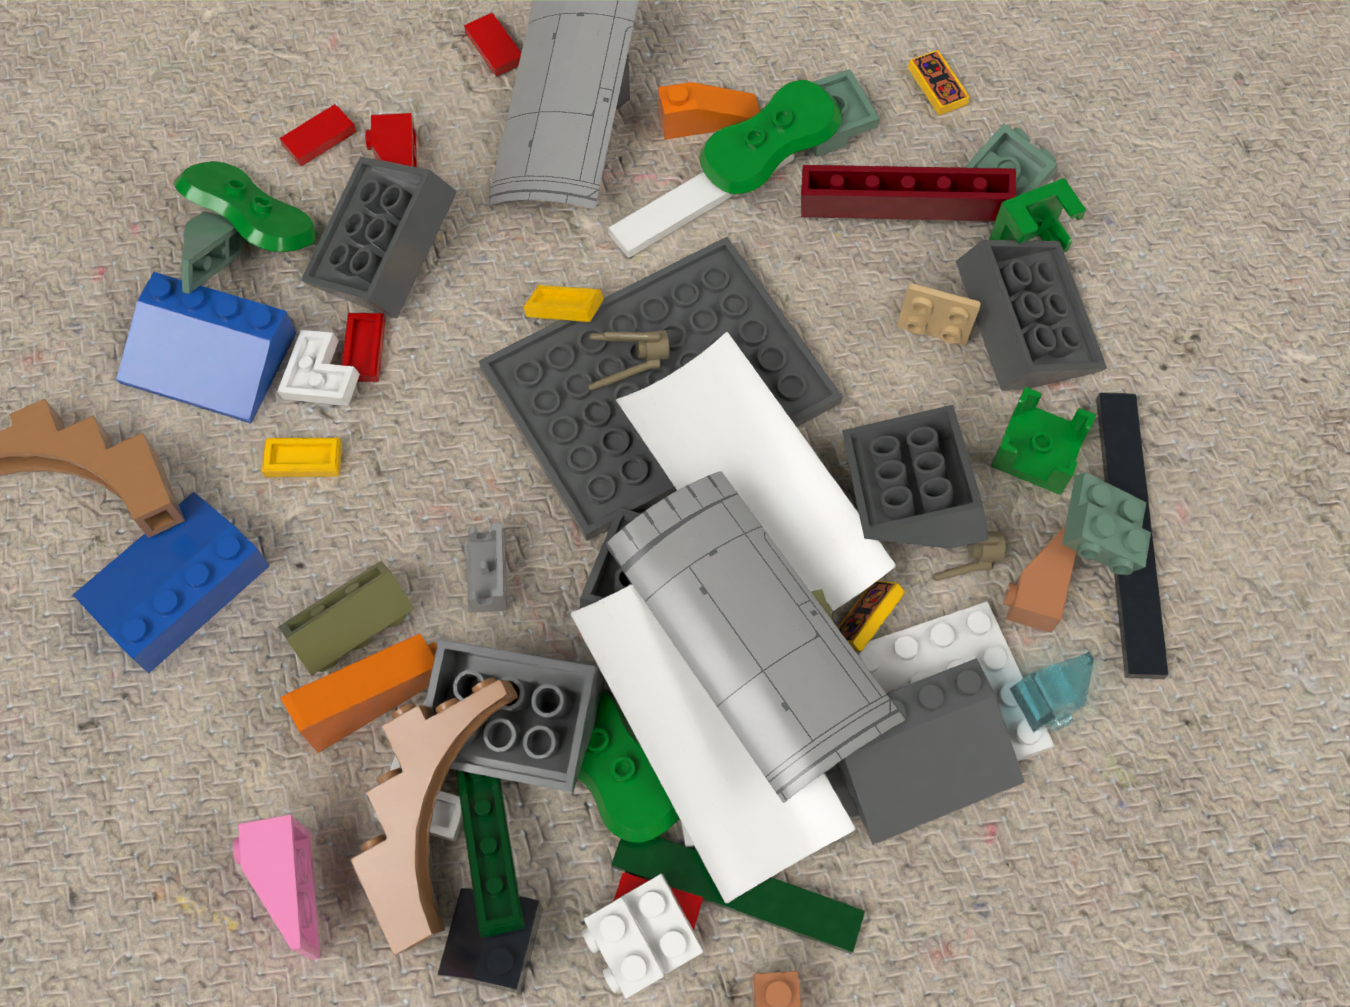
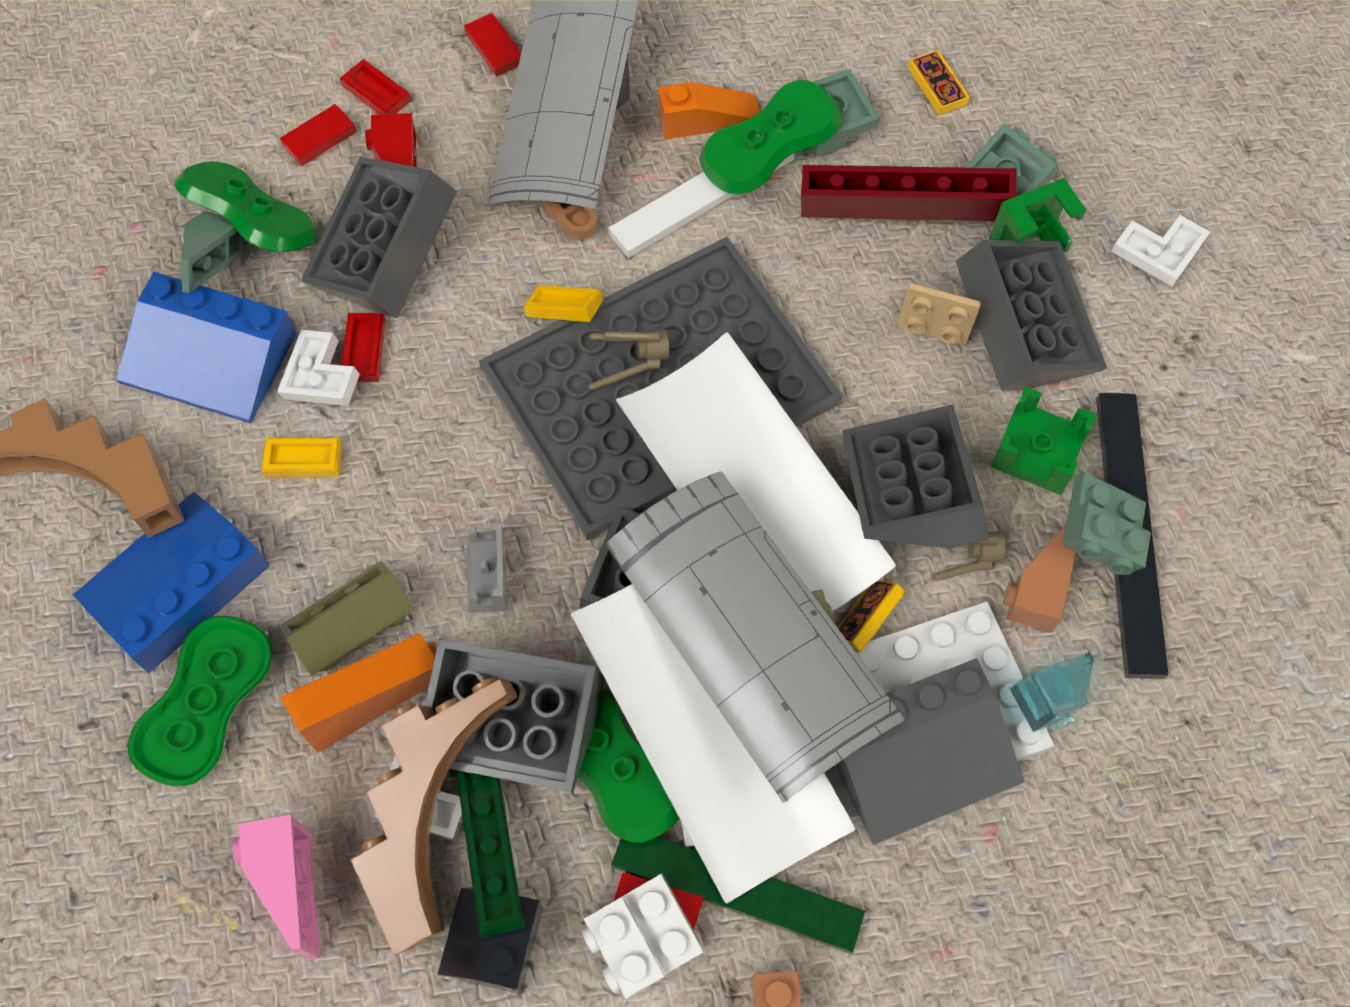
none -> green plate [128,615,272,787]
none -> red tile [340,59,411,114]
none -> medium nougat plate [540,200,597,240]
none -> white plate [1111,215,1210,287]

